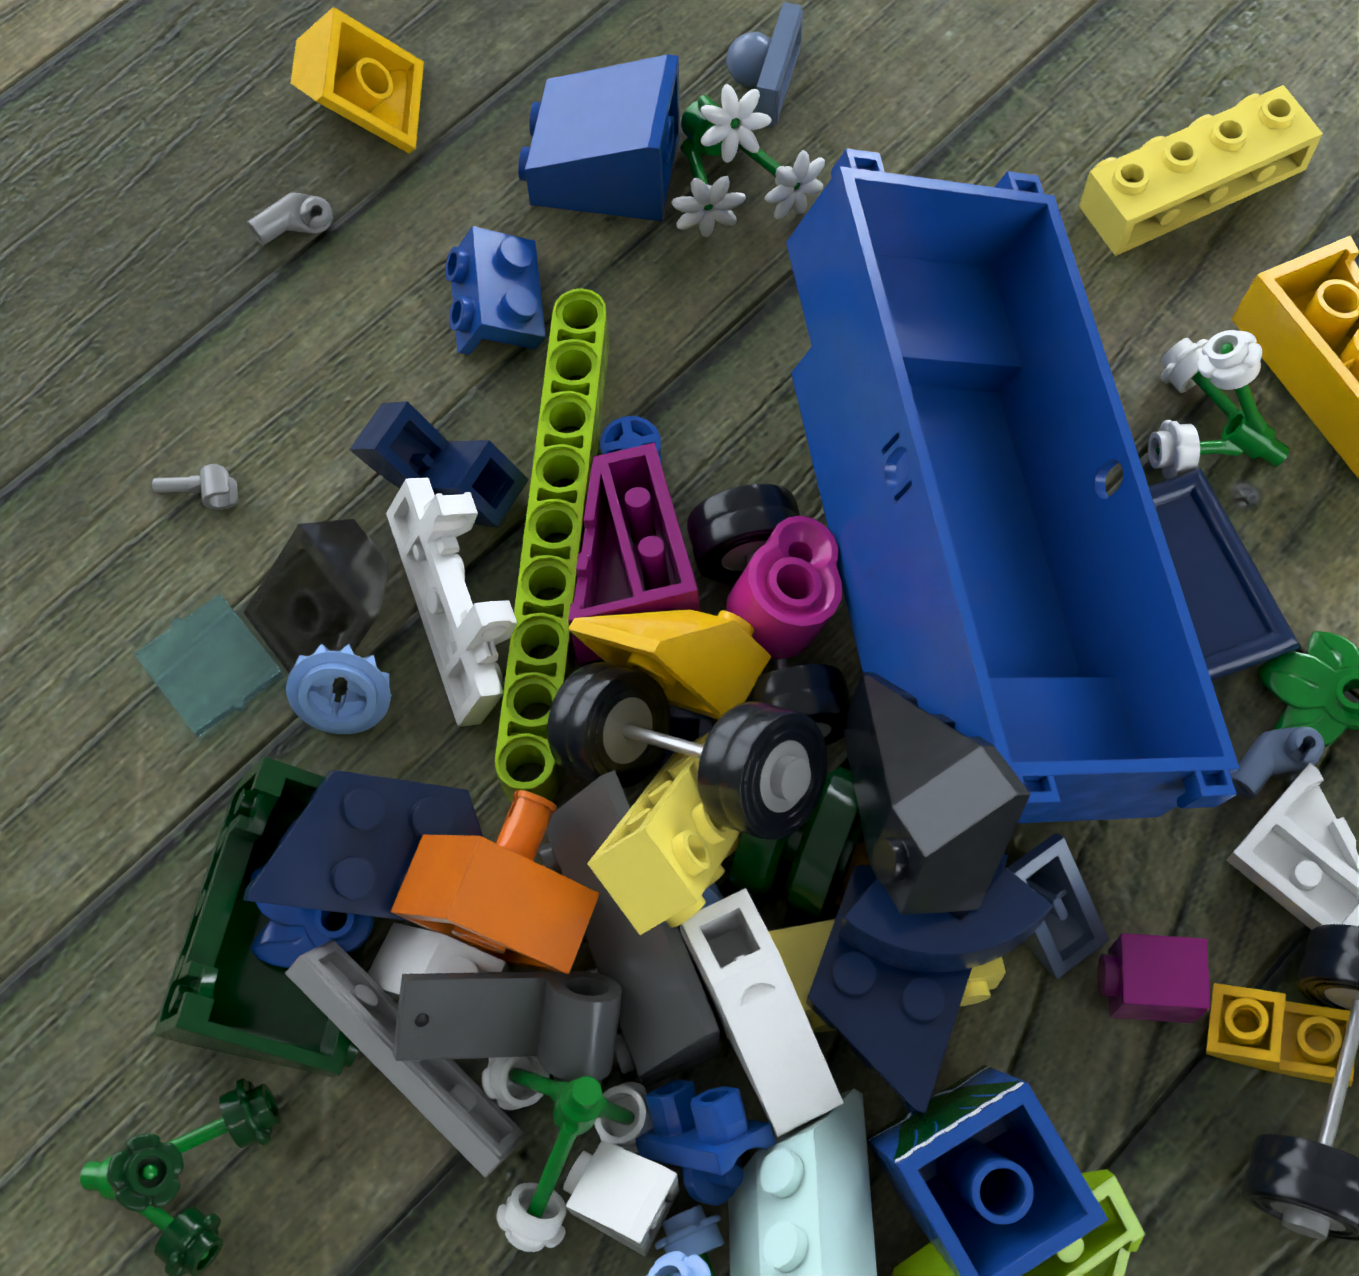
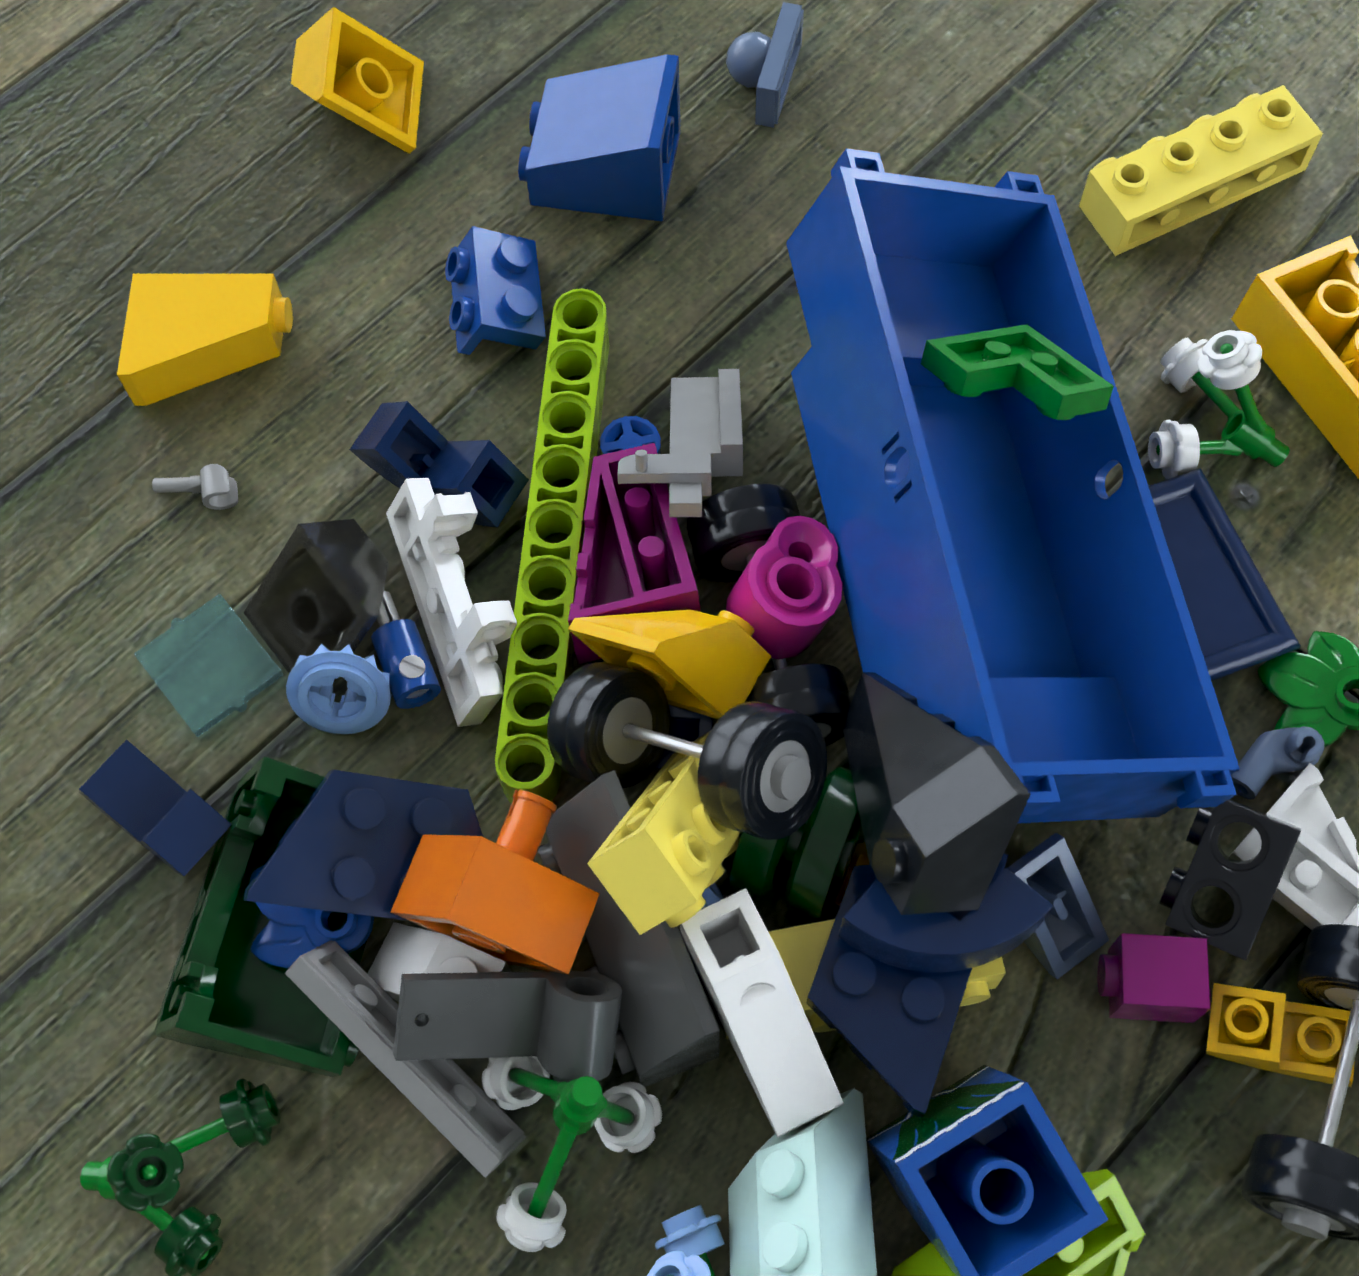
light grey arm [246,193,333,246] -> none
white slope [563,1140,680,1257] -> none
blue hips [635,1079,776,1206] -> none
white plant [672,84,825,237] -> none
none -> dark blue brick [79,739,232,876]
none -> yellow slope [117,273,293,406]
none -> blue piece [370,591,441,709]
none -> light grey piece [617,369,743,517]
none -> green plate [920,324,1114,420]
none -> black brick [1159,799,1301,960]

